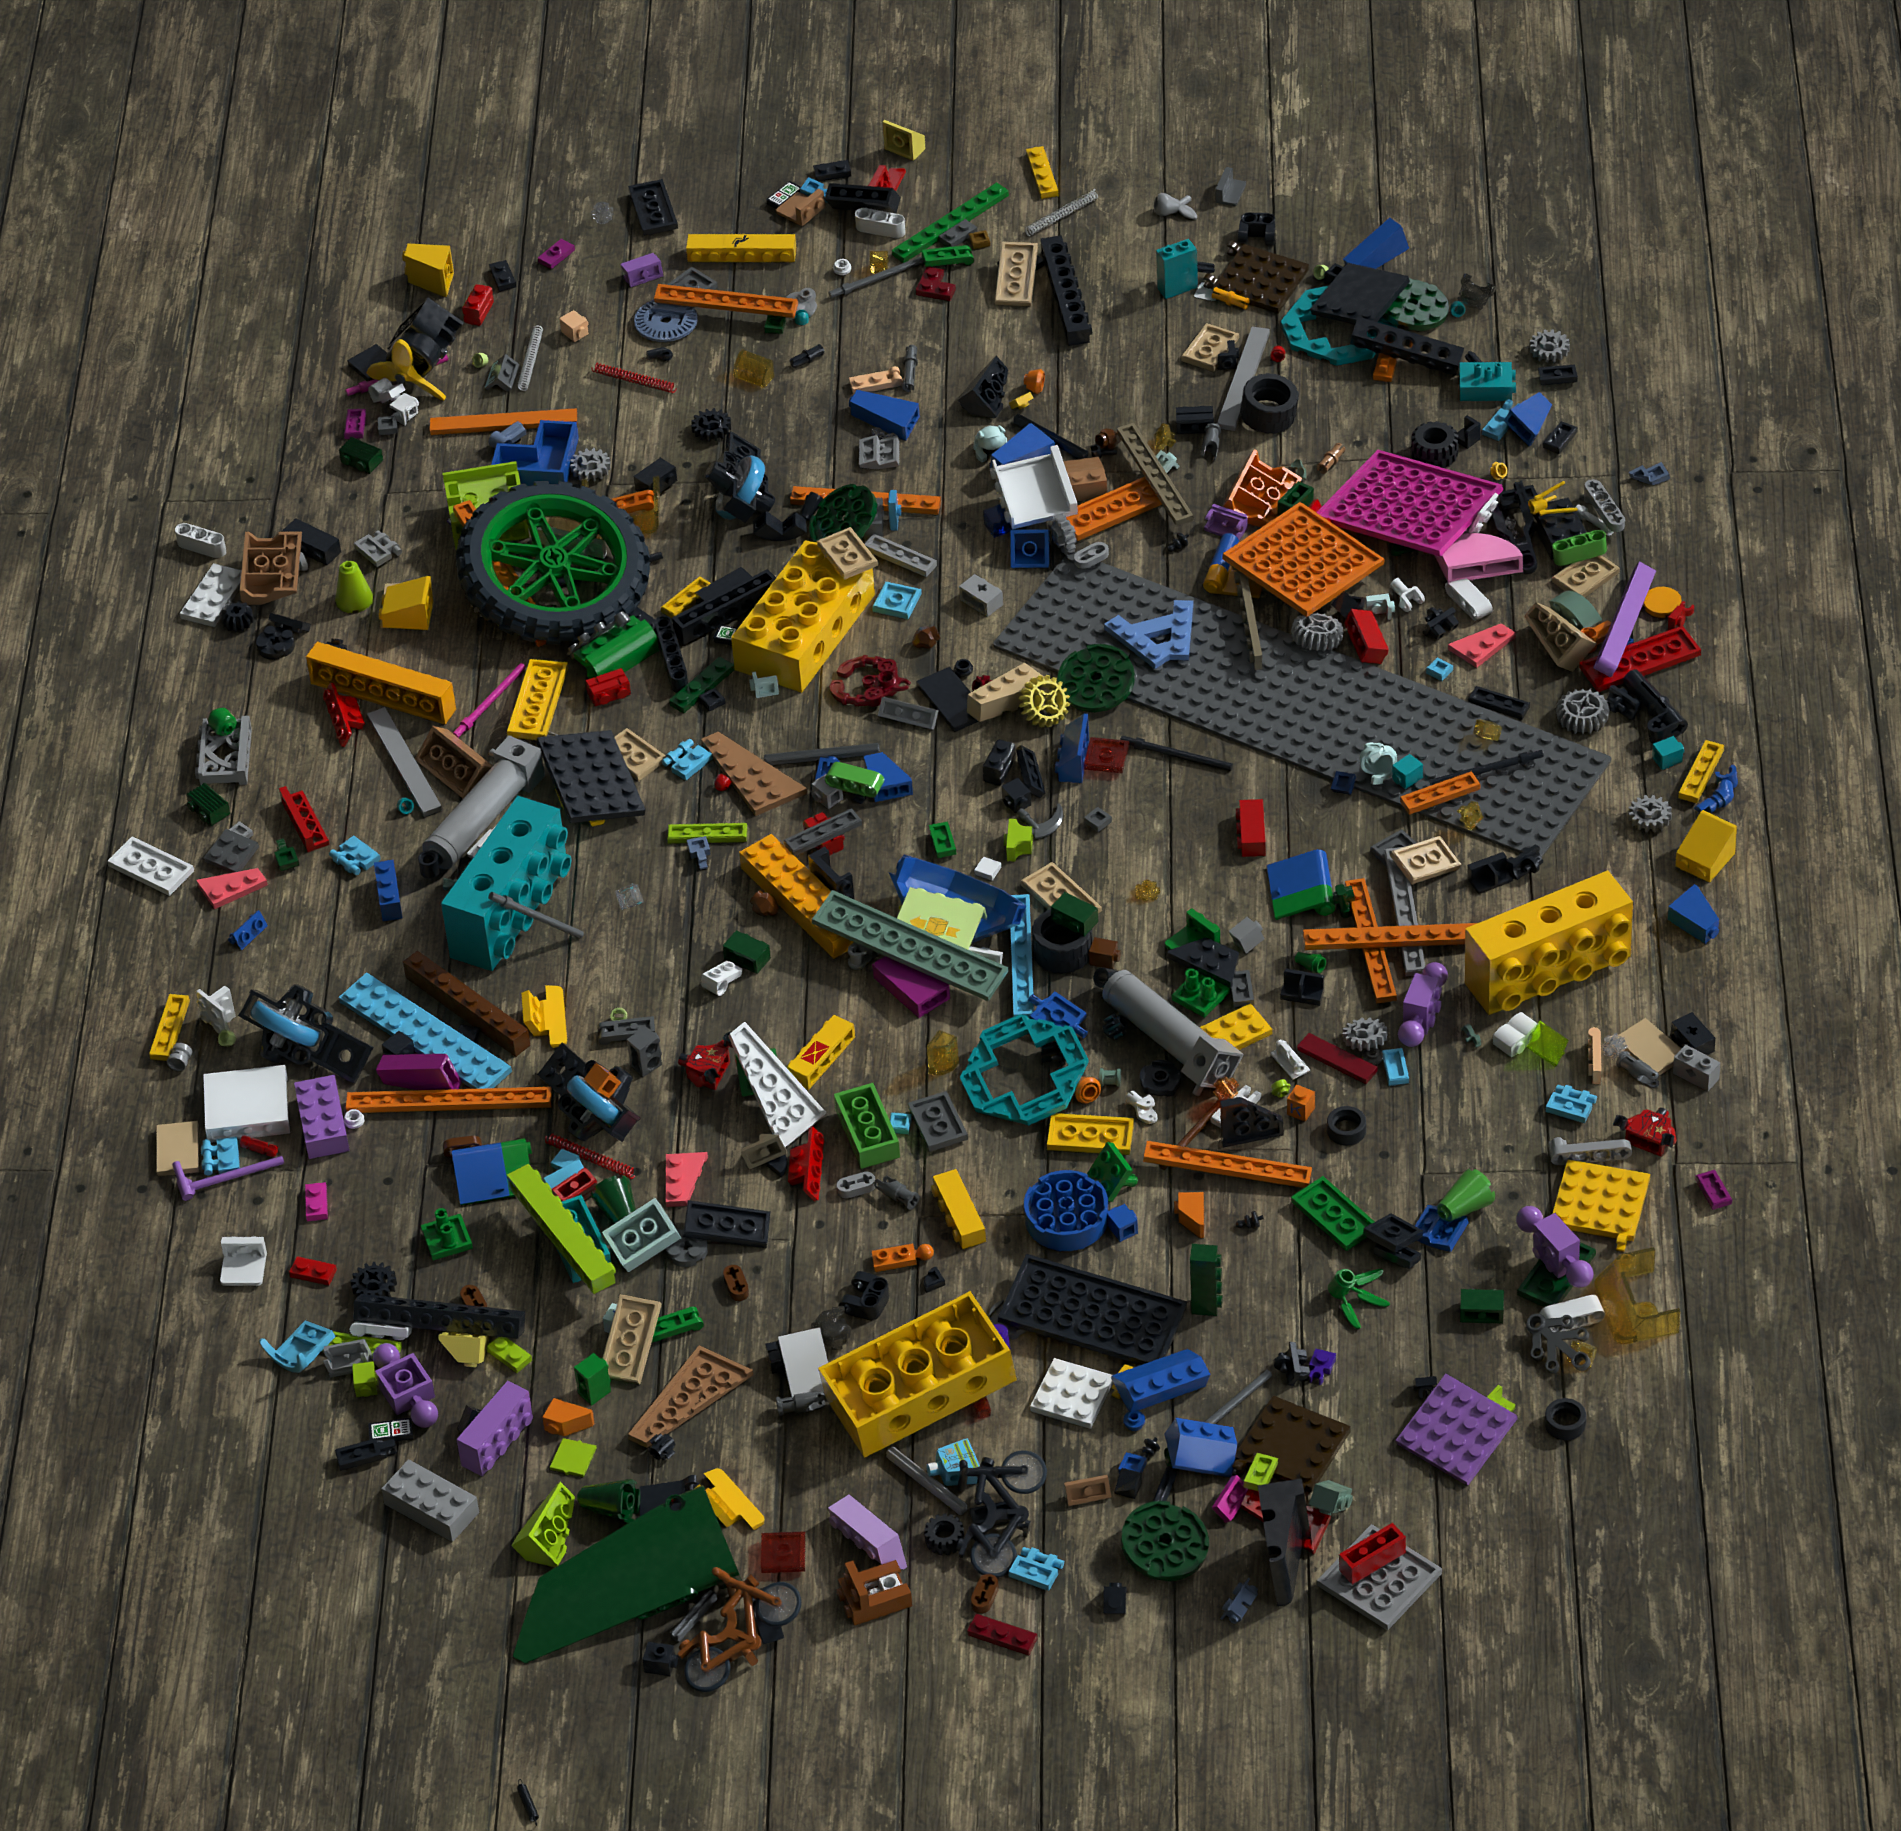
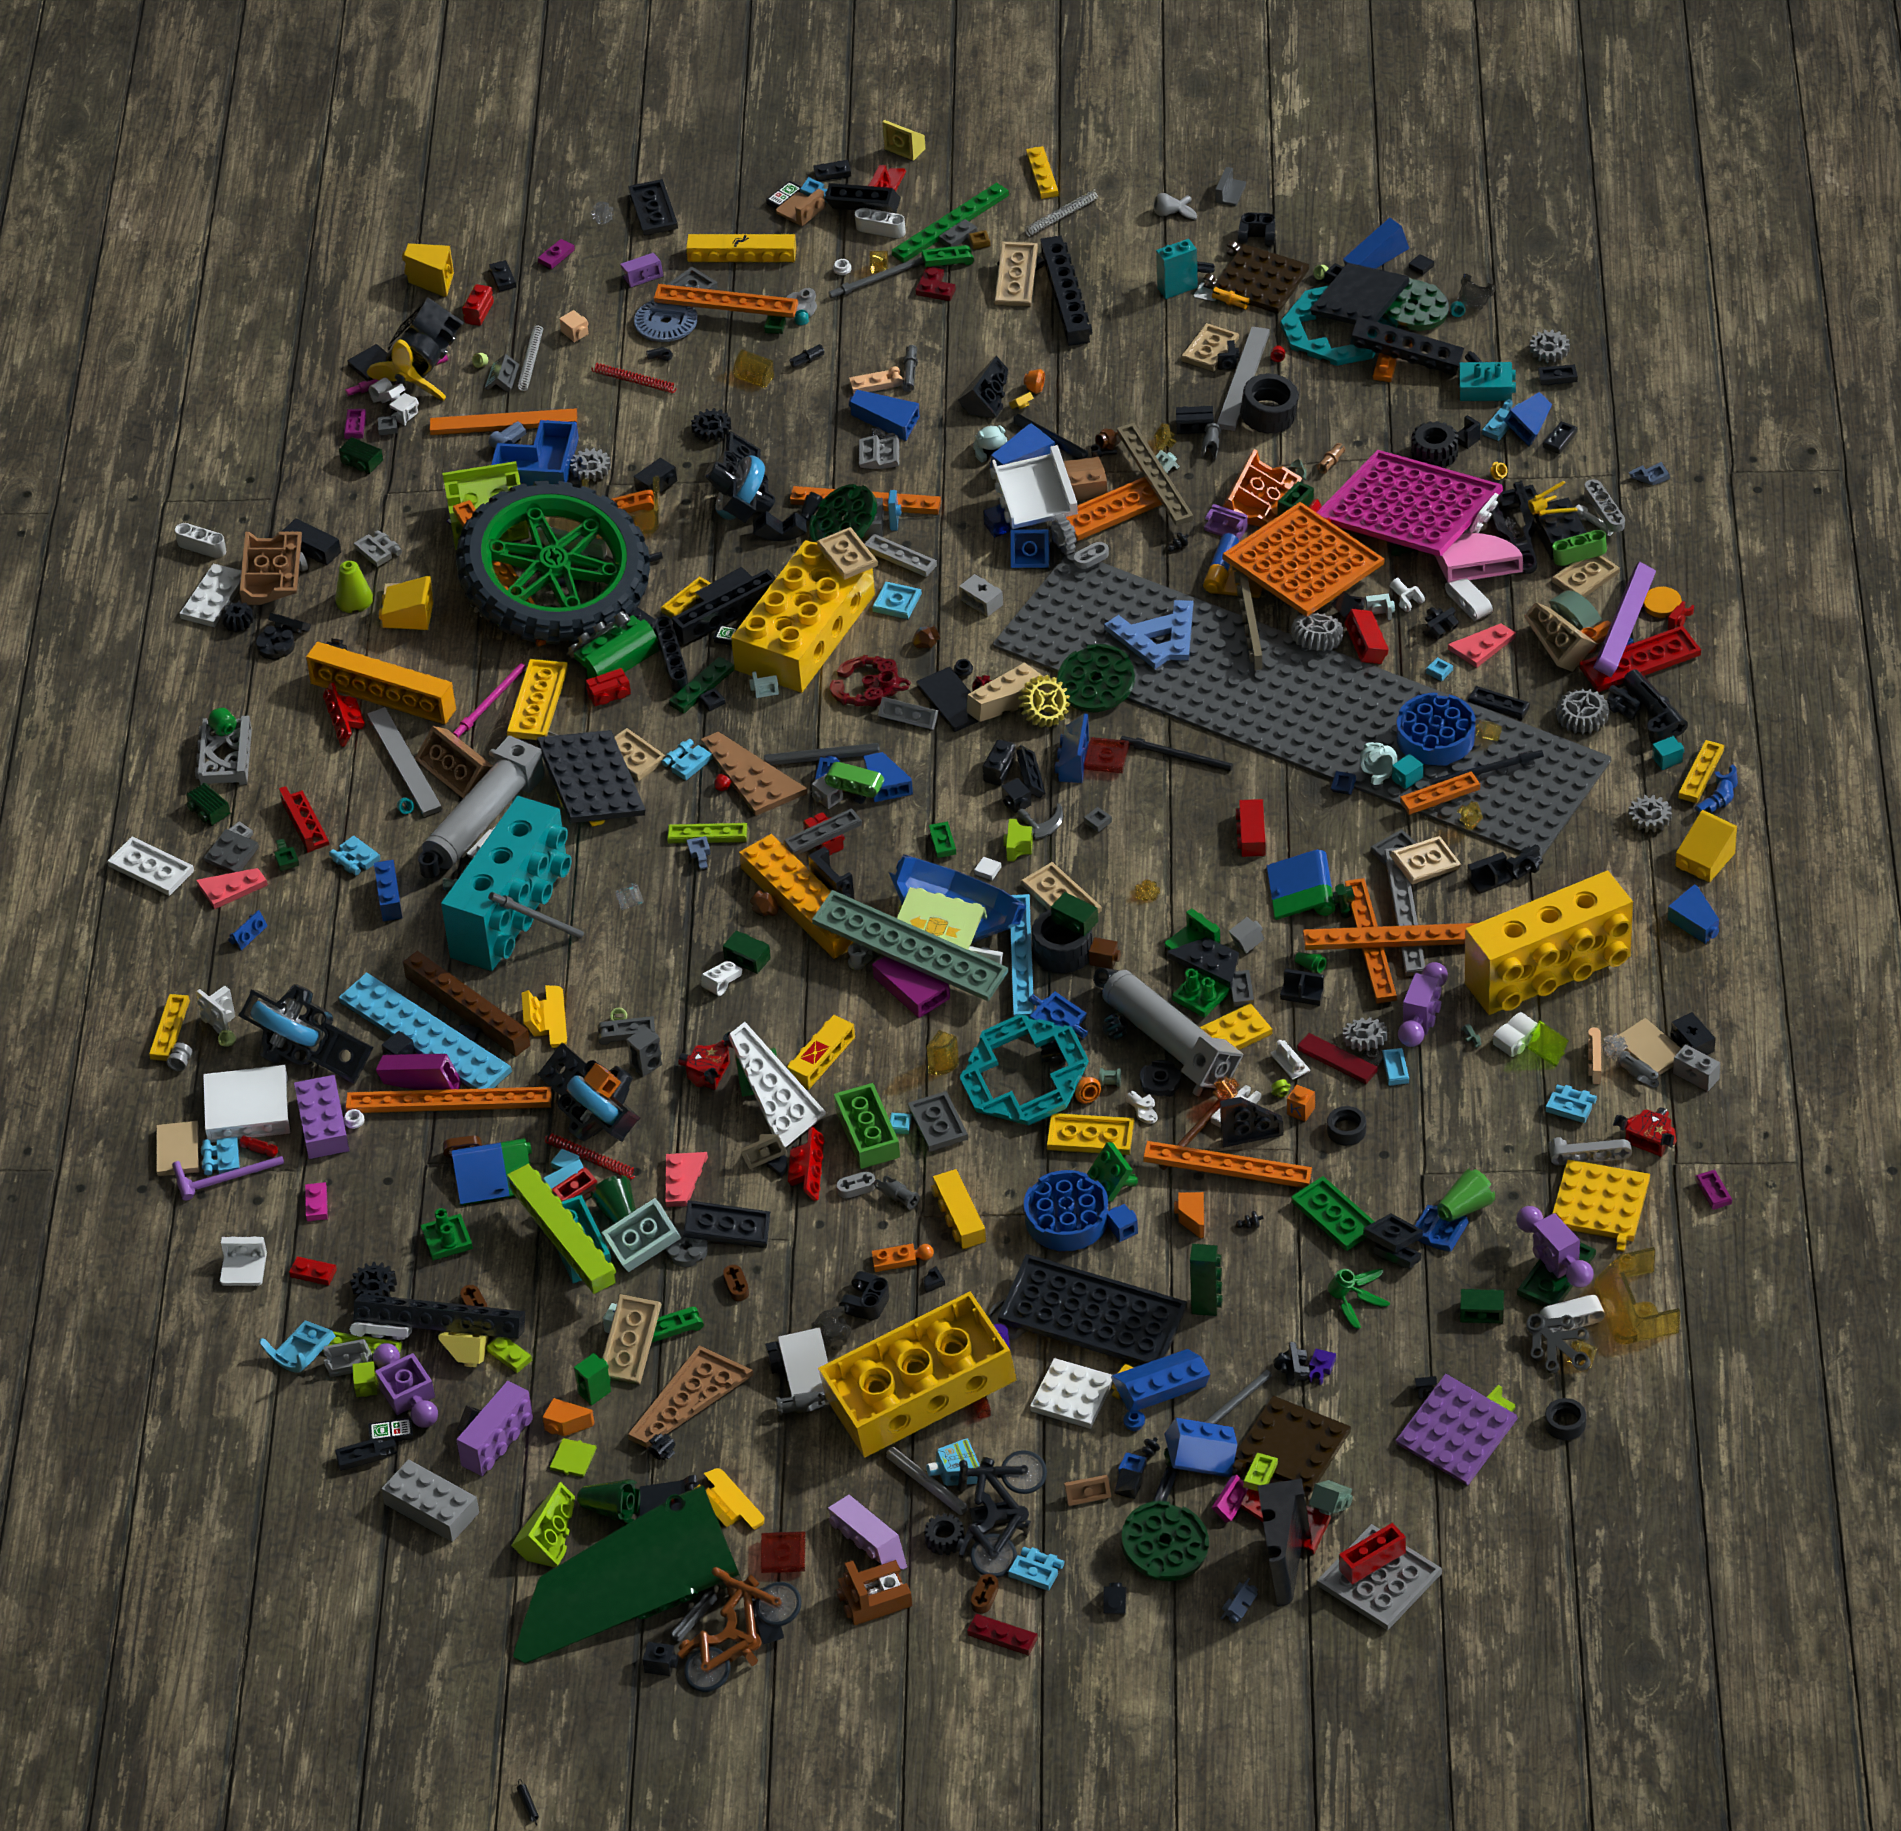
none -> blue brick [1397,693,1475,766]
none -> black tile [1409,254,1434,275]

